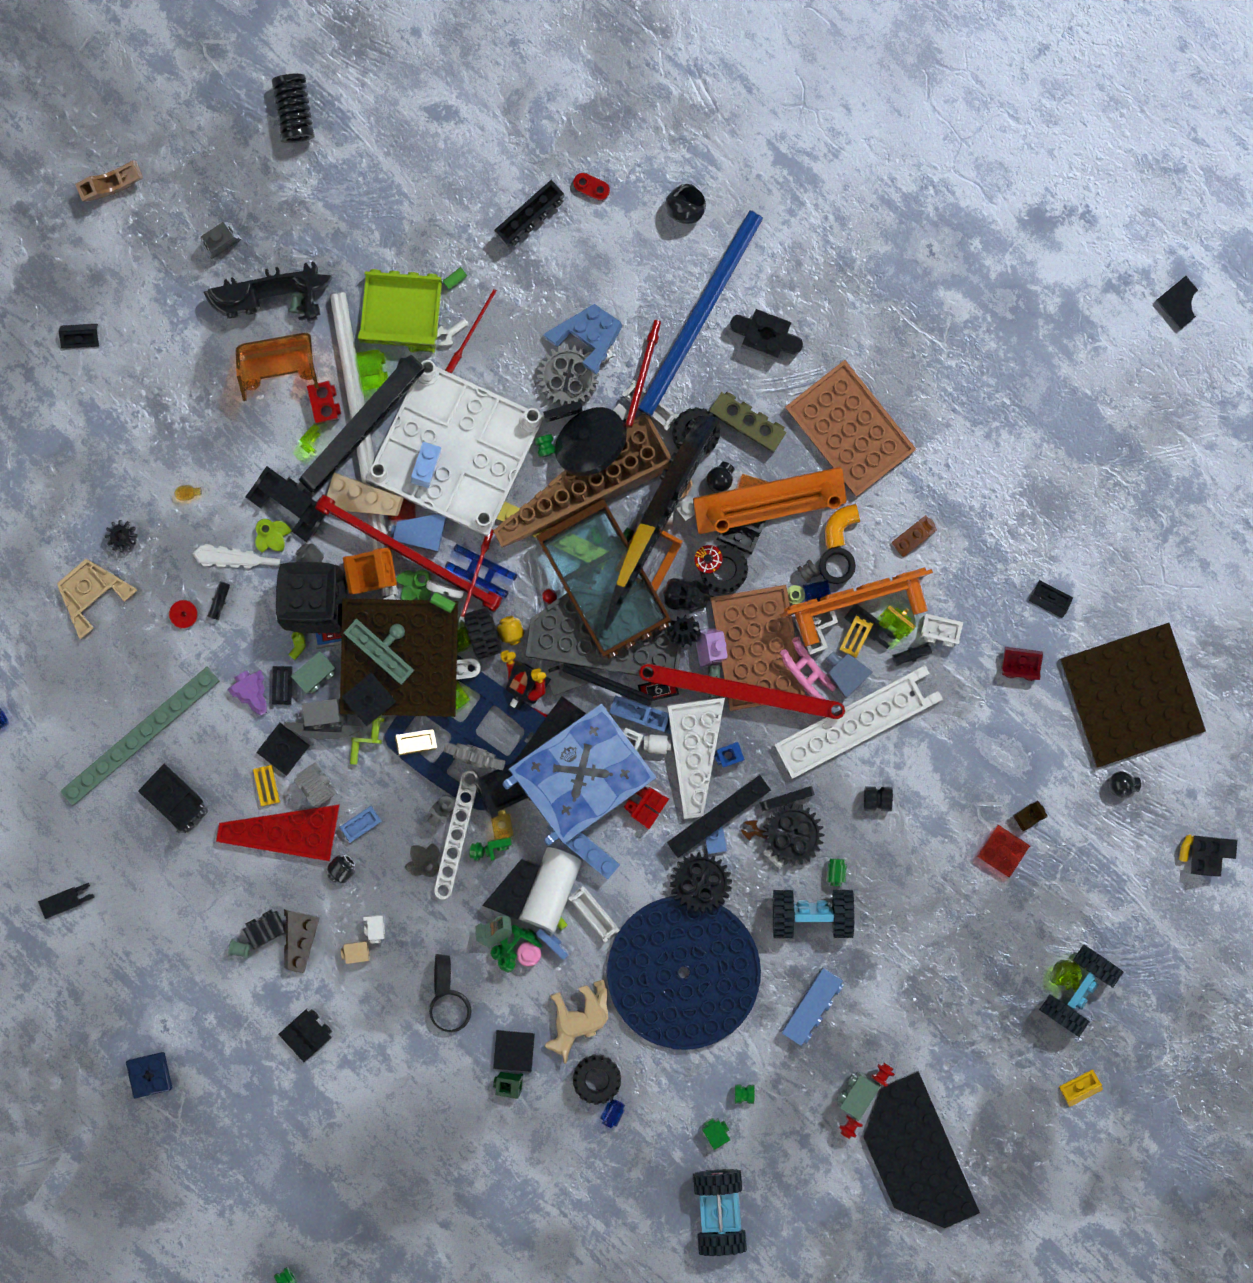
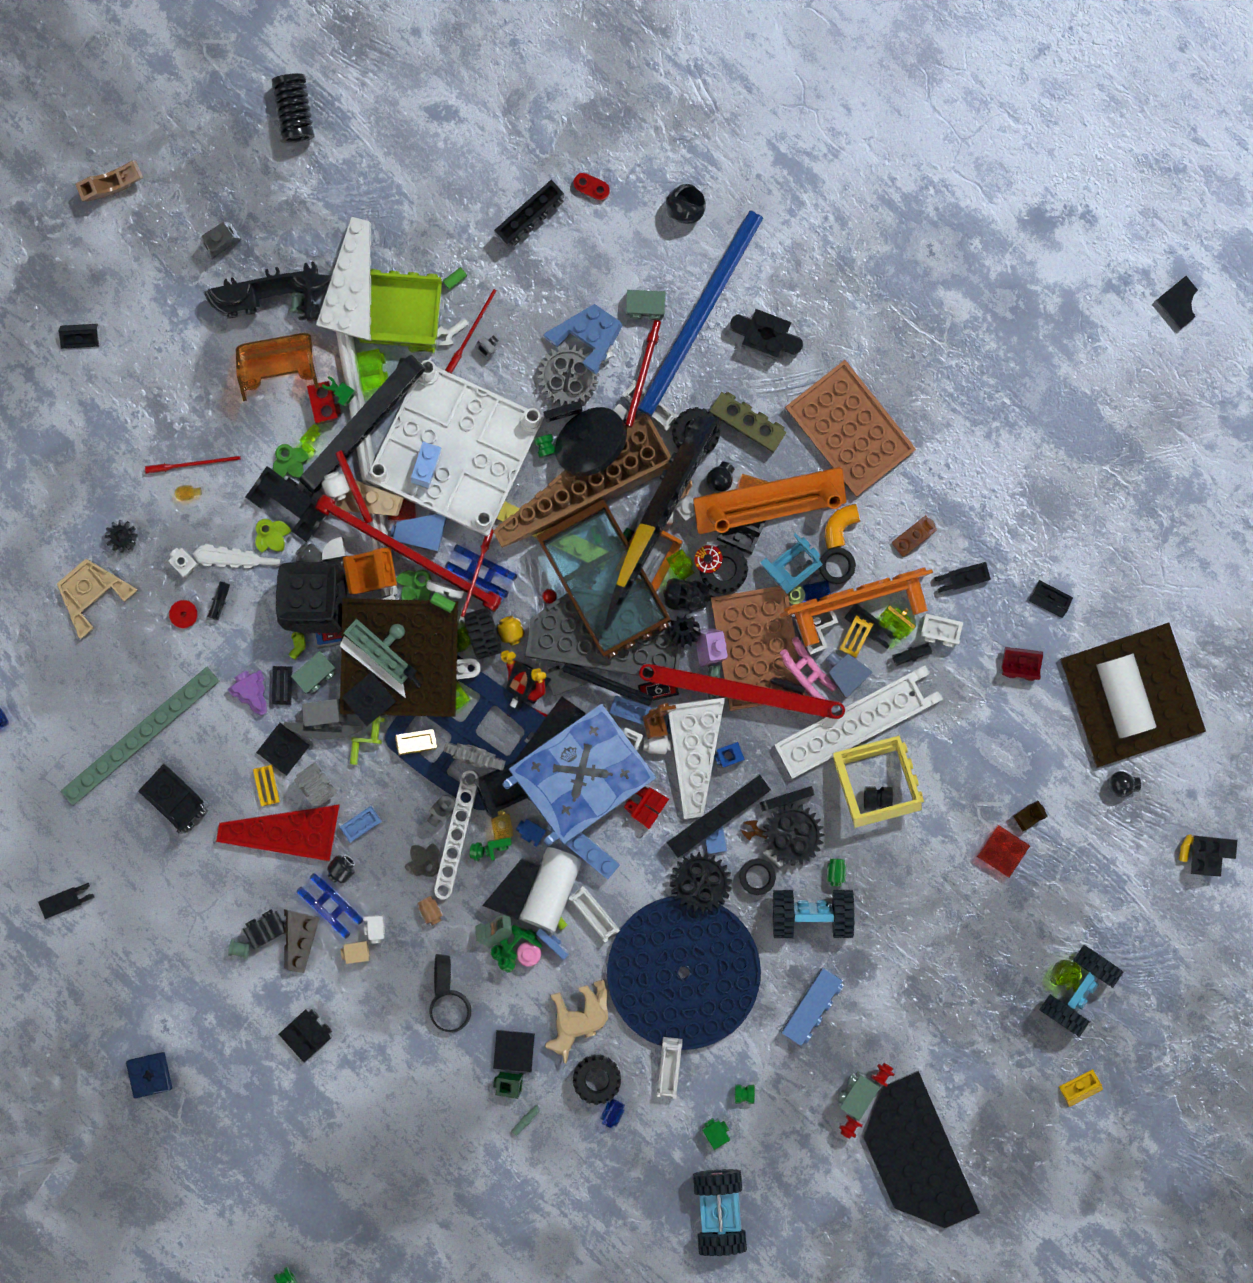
none -> red piece [145,456,241,474]
none -> white brick [168,548,199,578]
none -> bright green plate [273,444,309,478]
none -> clear blue piece [296,873,363,939]
none -> white wing [316,217,371,341]
none -> green piece [322,376,357,407]
none -> white head [322,471,350,501]
none -> white brick [322,537,346,561]
none -> red bar [335,450,373,523]
none -> white sticker [340,636,406,698]
none -> black hand [403,665,421,688]
none -> medium nougat brick [417,896,443,926]
none -> black tile [475,335,499,361]
none -> sand green piece [511,1105,539,1136]
none -> blue brick [516,819,546,847]
none -> sand green brick [626,290,666,320]
none -> dark orange bracket [643,703,676,739]
none -> white container [657,1037,682,1099]
none -> clear neon green brick [666,549,695,579]
none -> black tyre [739,858,776,895]
none -> medium azure window [760,533,823,594]
none -> black piece [769,677,806,695]
none -> light yellow window [833,735,924,828]
none -> black hinge [934,562,991,593]
none -> white brick [1096,653,1156,738]

